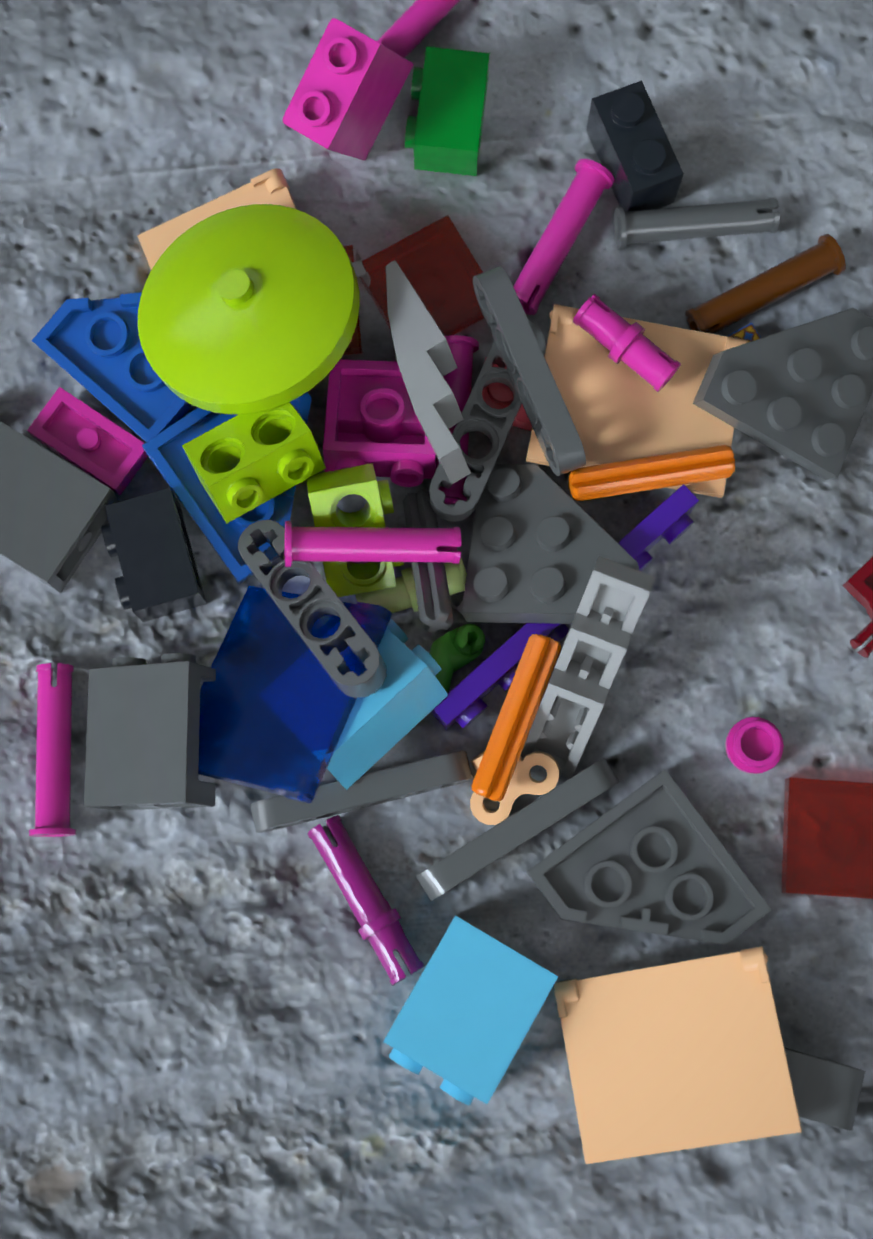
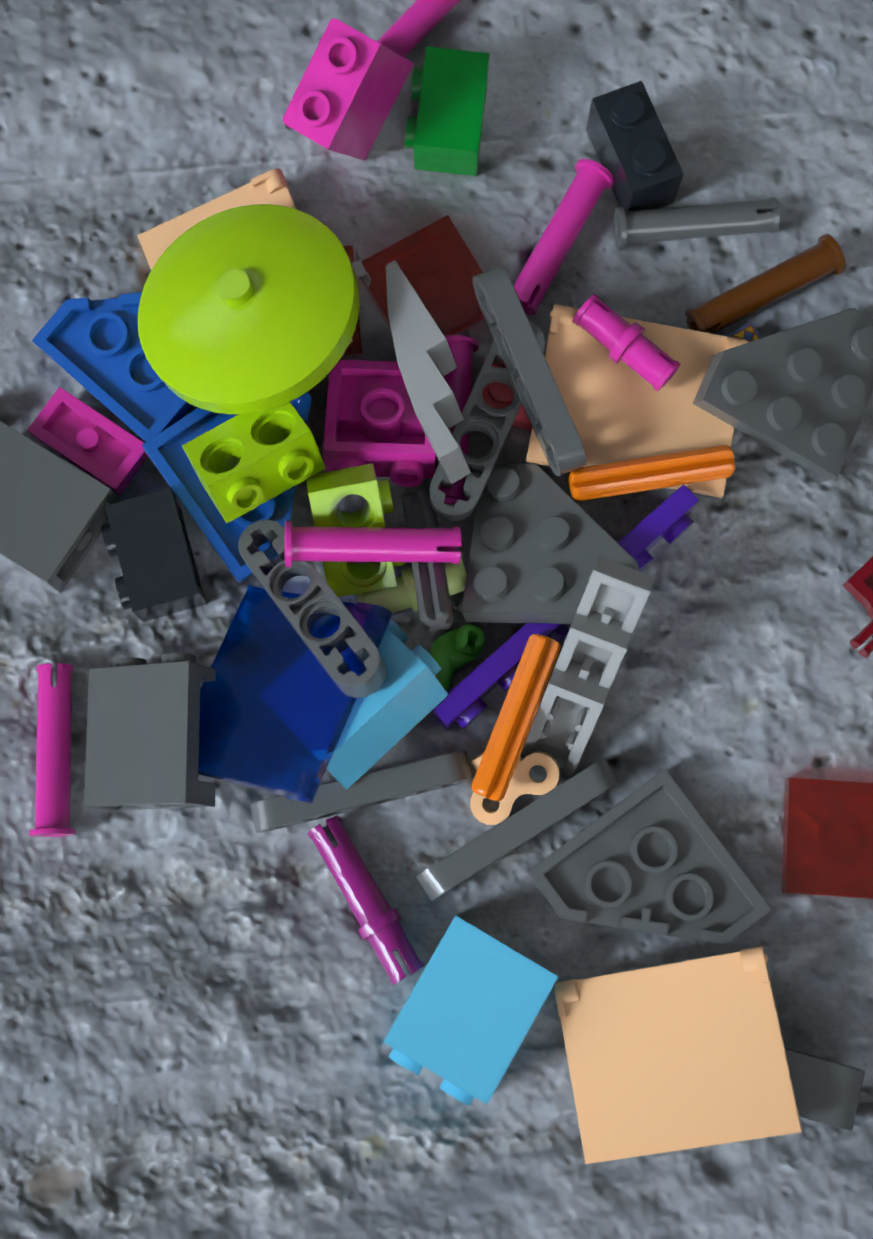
dark pink plate [725,717,784,774] -> none

